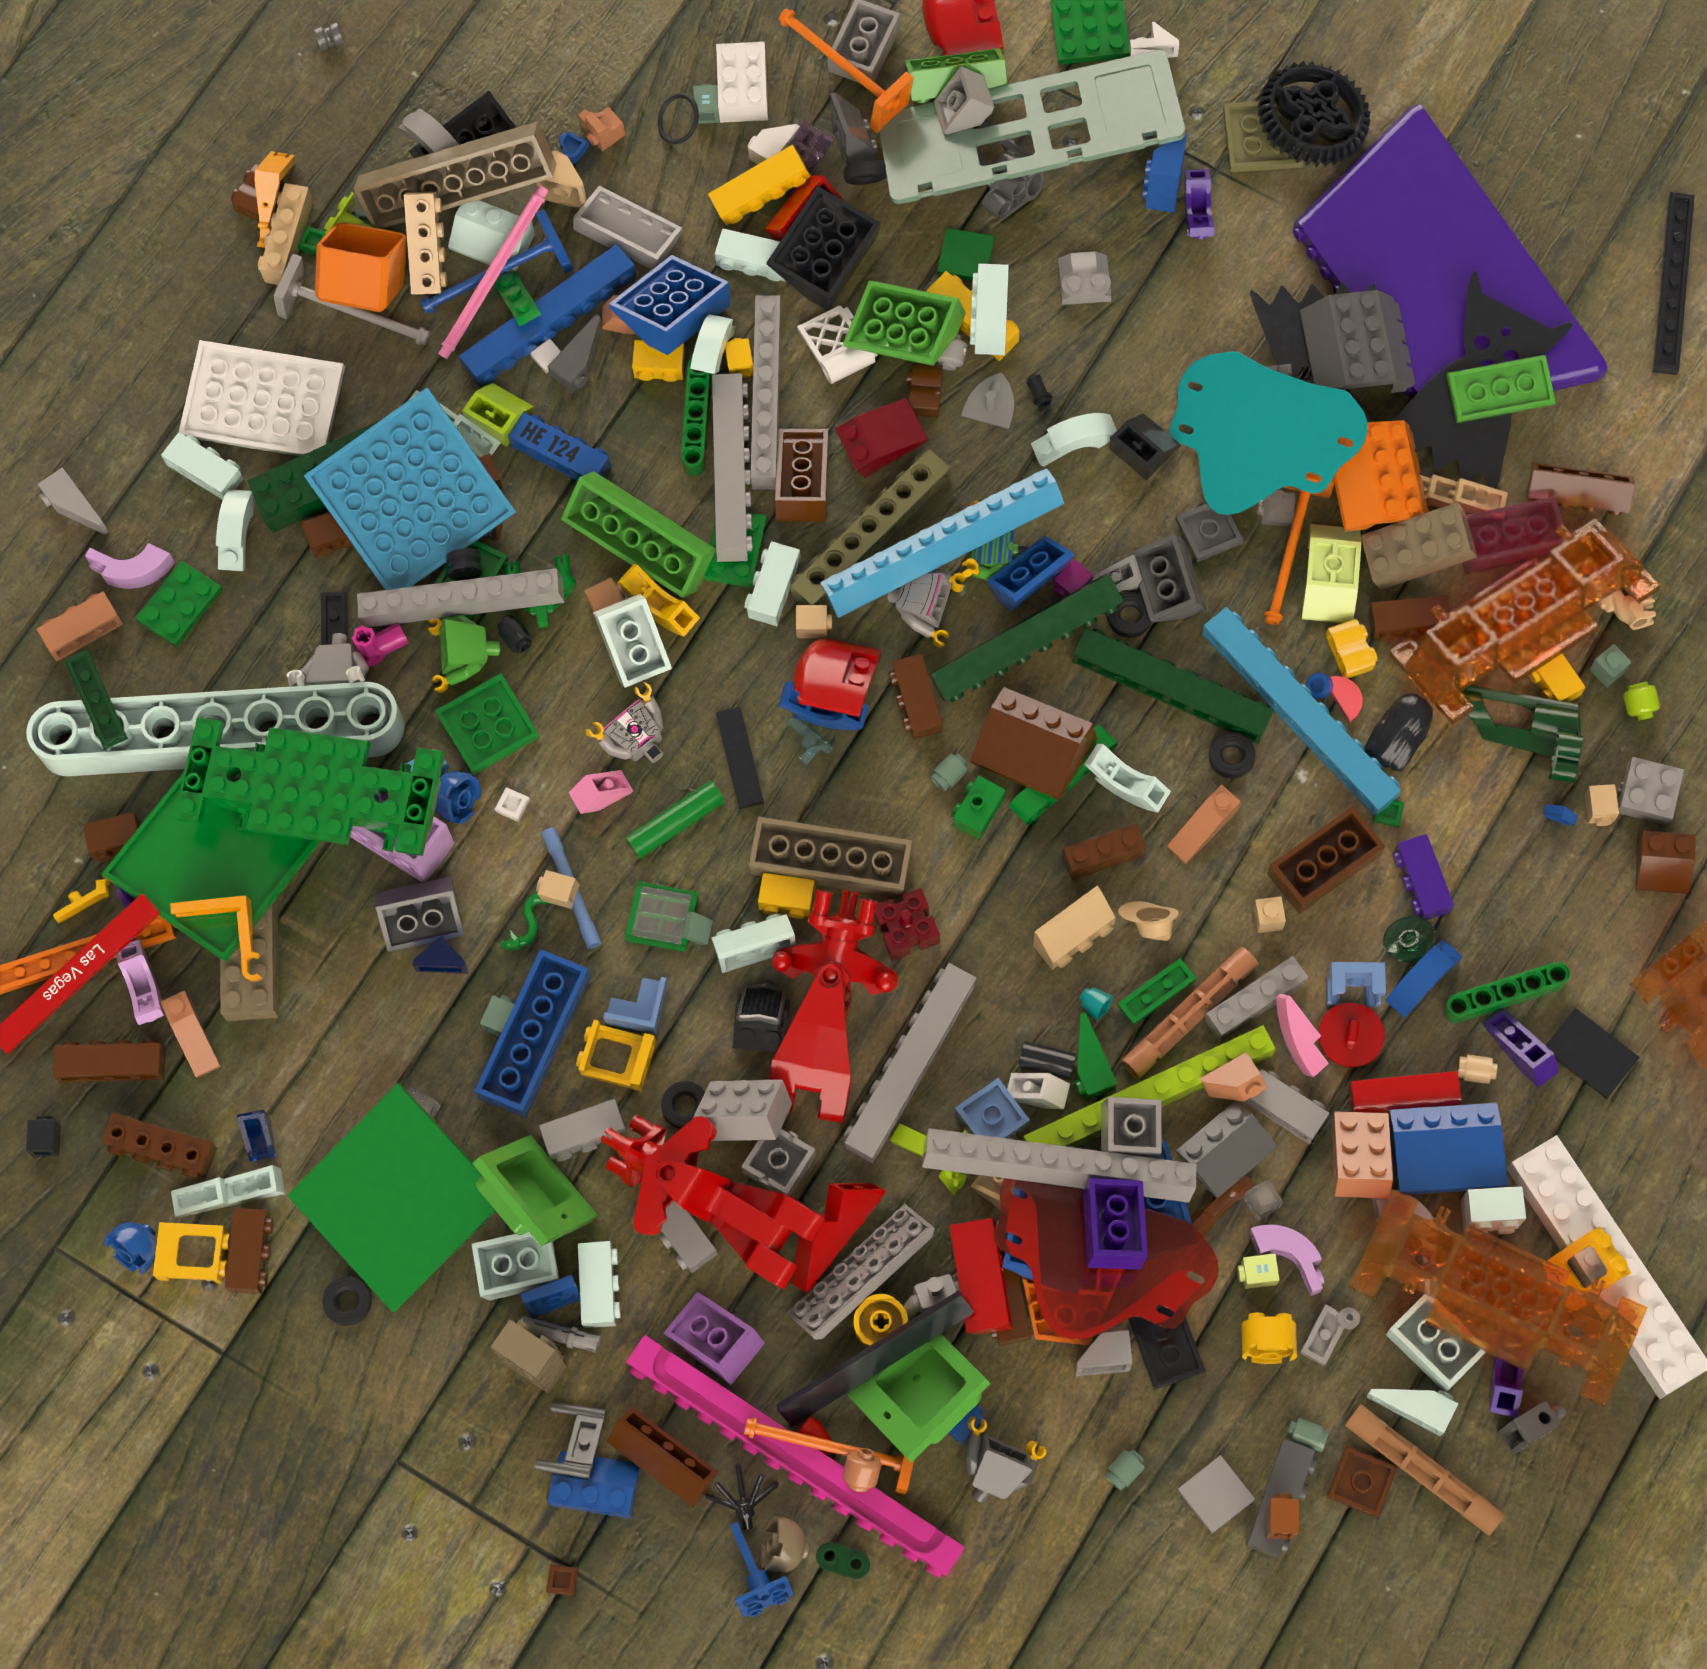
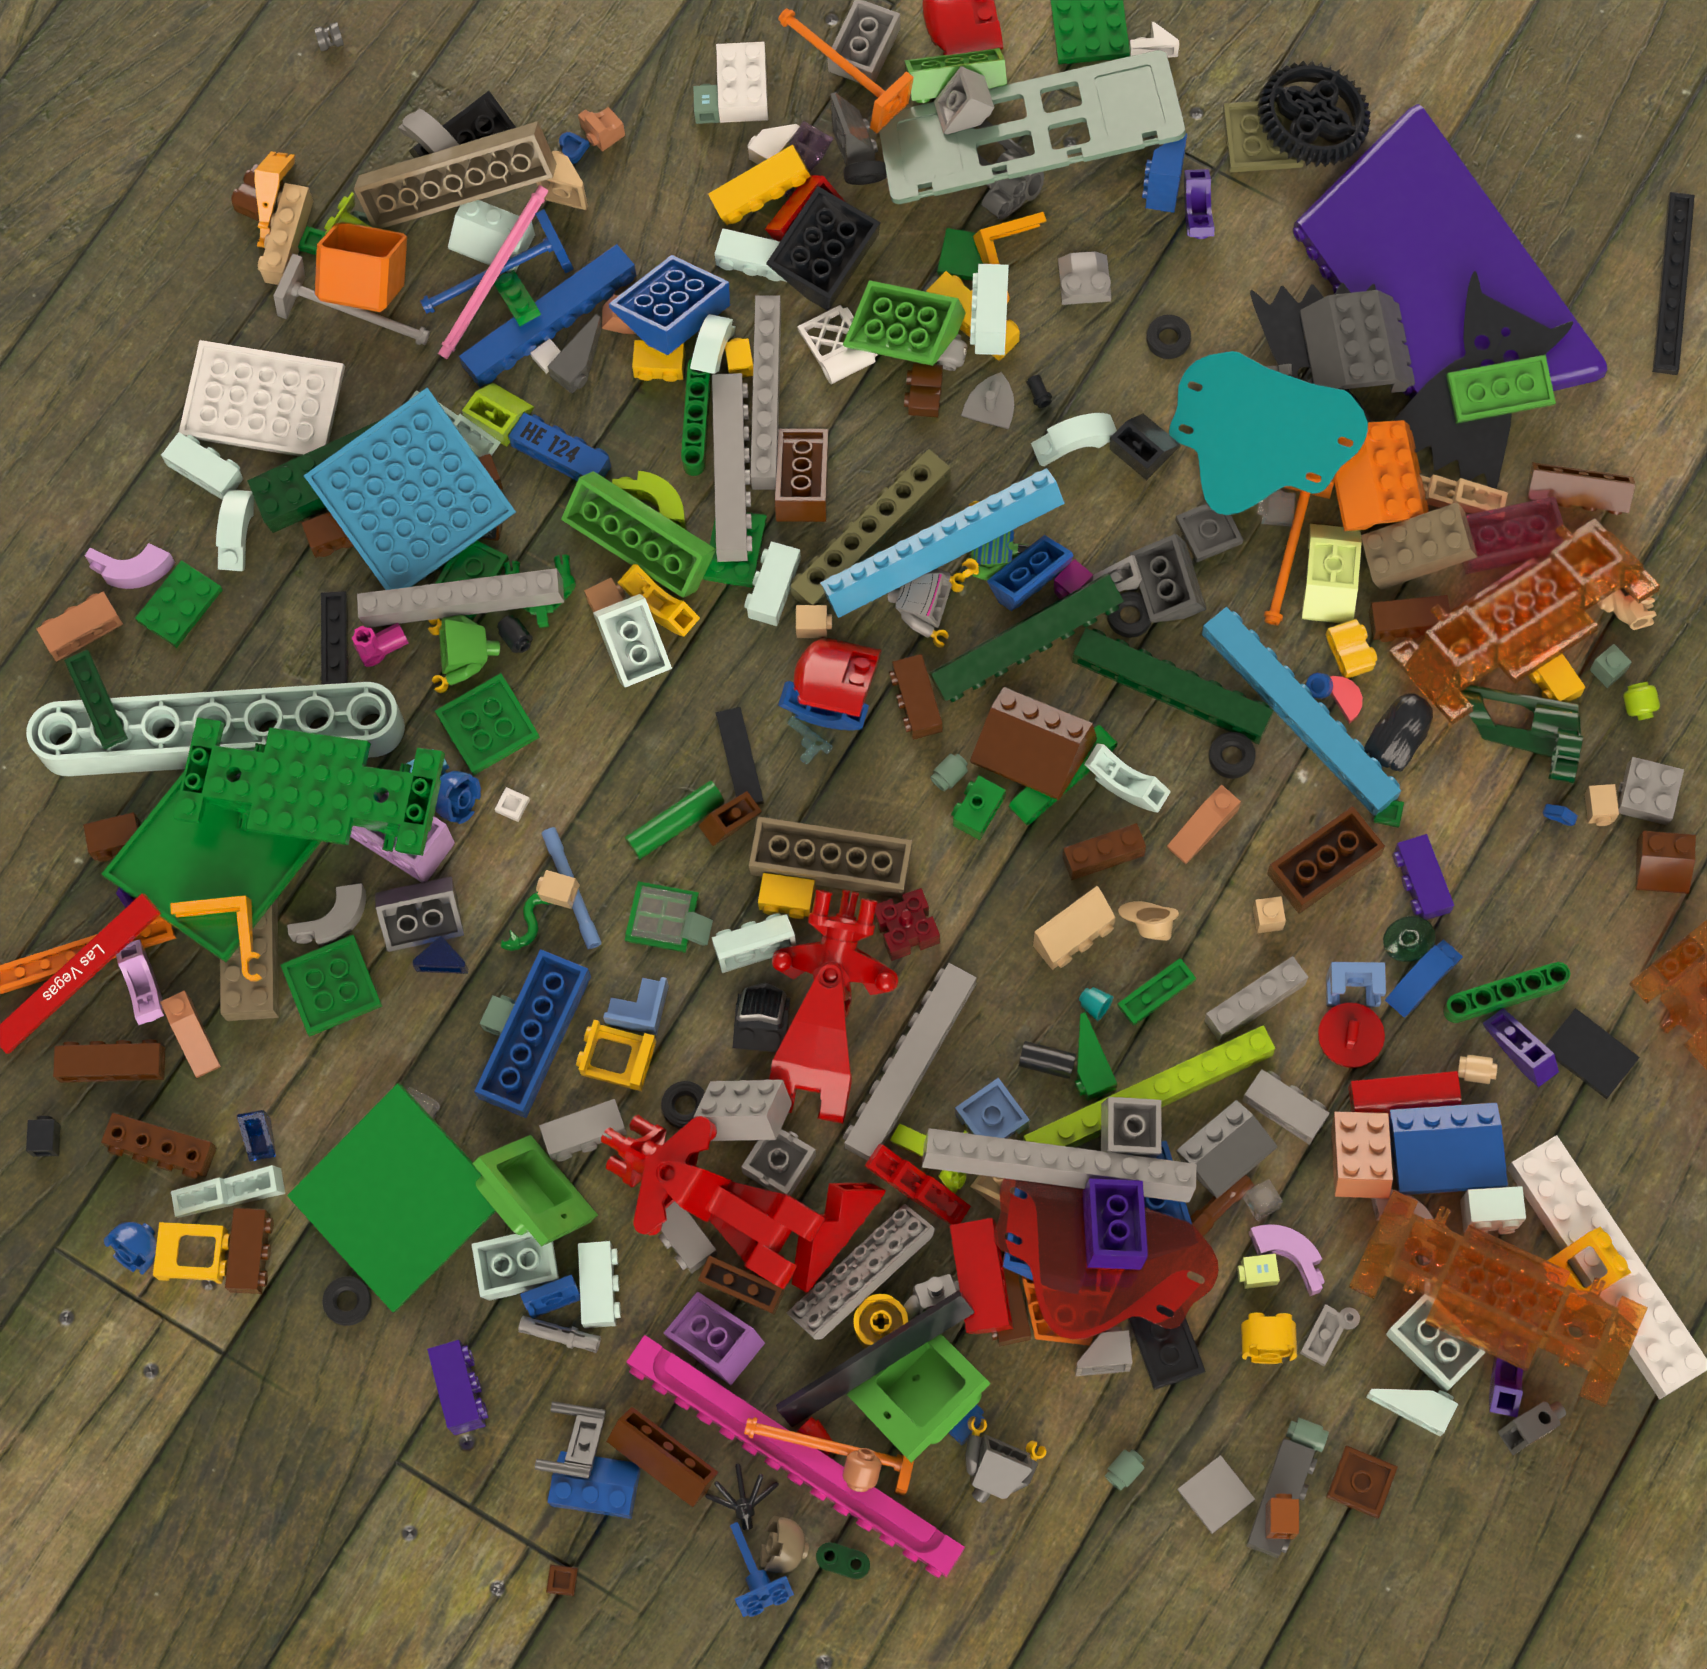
light grey slope [37,468,109,535] -> none
yellow piece [53,879,110,923] -> none
light grey torso [287,633,369,686] -> none
tan brick [404,191,447,294] -> none
black wheel [446,548,483,581] -> none
dark tan brick [491,1320,567,1394] -> none
bright pink slope [569,770,633,814] -> none
light grey slope [573,186,682,270] -> none
light grey torso [585,682,664,763] -> none
black tyre [658,93,699,144] -> none
dark red slope [835,398,929,478] -> none
white slope [1007,1073,1070,1109] -> none
nougat piece [1121,947,1259,1079] -> none
nougat slope [1200,1052,1267,1102] -> none
bright pink slope [1276,994,1329,1077] -> none
medium nougat piece [1345,1404,1505,1536] -> none
none -> green plate [281,935,382,1037]
none -> light grey arch [287,883,366,948]
none -> dark purple brick [427,1340,489,1435]
none -> lime arch [612,471,686,529]
none -> reddish brown slope [698,791,762,846]
none -> reddish brown brick [698,1256,786,1315]
none -> red slope [865,1144,971,1225]
none -> light orange hinge [973,212,1046,303]
none -> black tyre [1146,315,1191,359]

